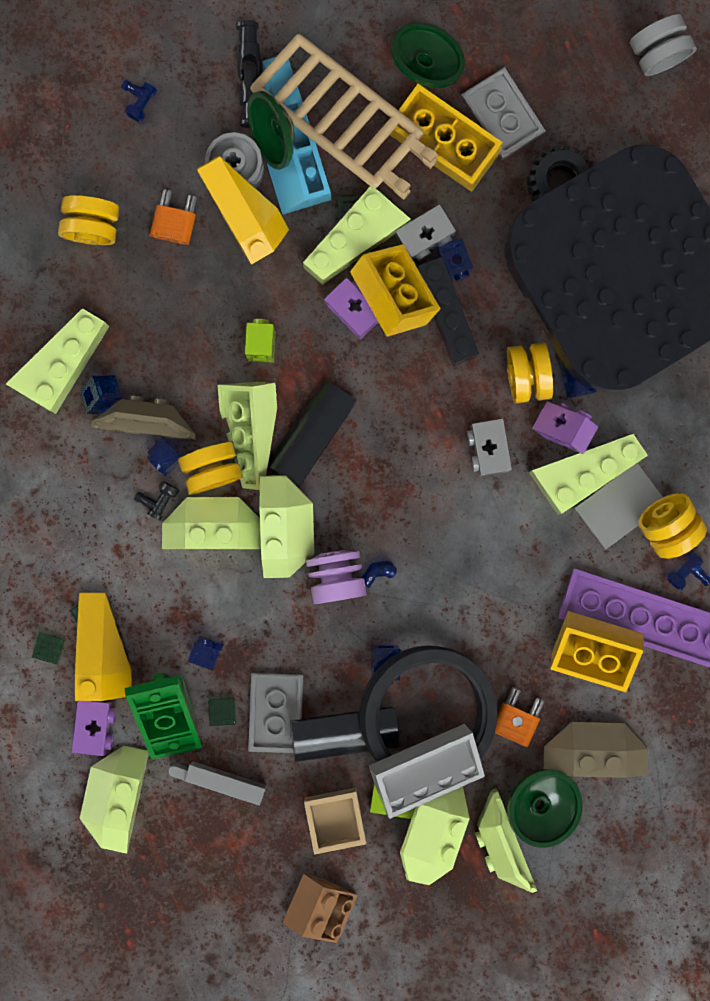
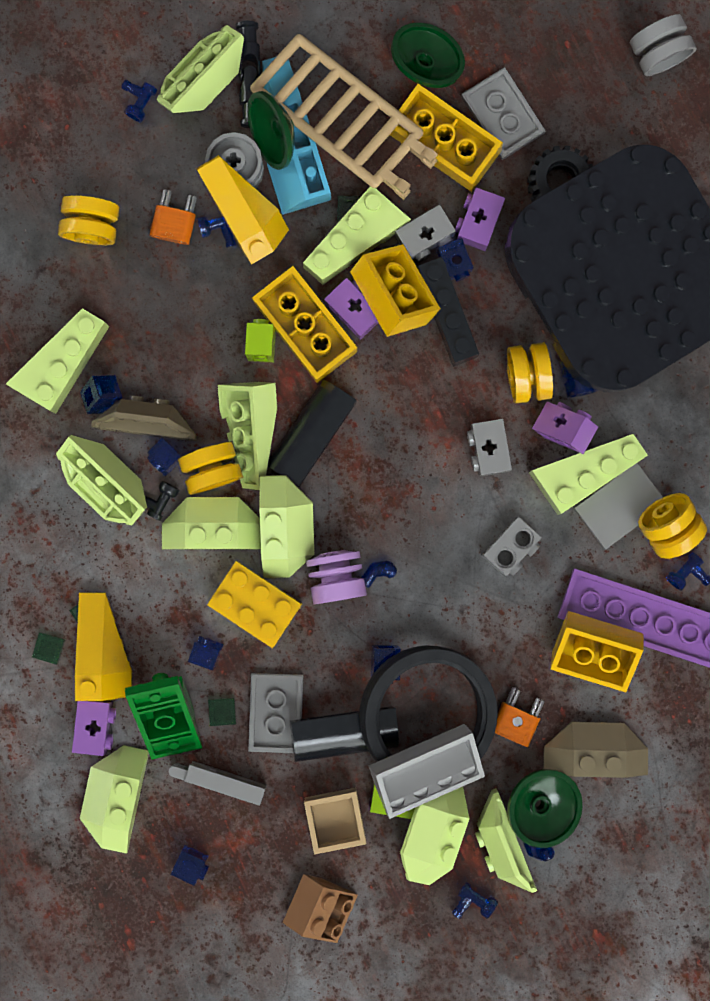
none -> yellowish green wedge [56,435,147,526]
none -> yellowish green wedge [157,25,244,113]
none -> clear blue brick [170,845,209,886]
none -> clear blue piece [197,217,236,248]
none -> yellow brick [207,561,302,649]
none -> yellow brick [252,266,357,383]
none -> clear blue piece [452,882,499,919]
none -> medium lavender brick [455,187,505,251]
none -> light grey brick [481,517,542,576]
none -> clear blue arm [523,842,555,862]

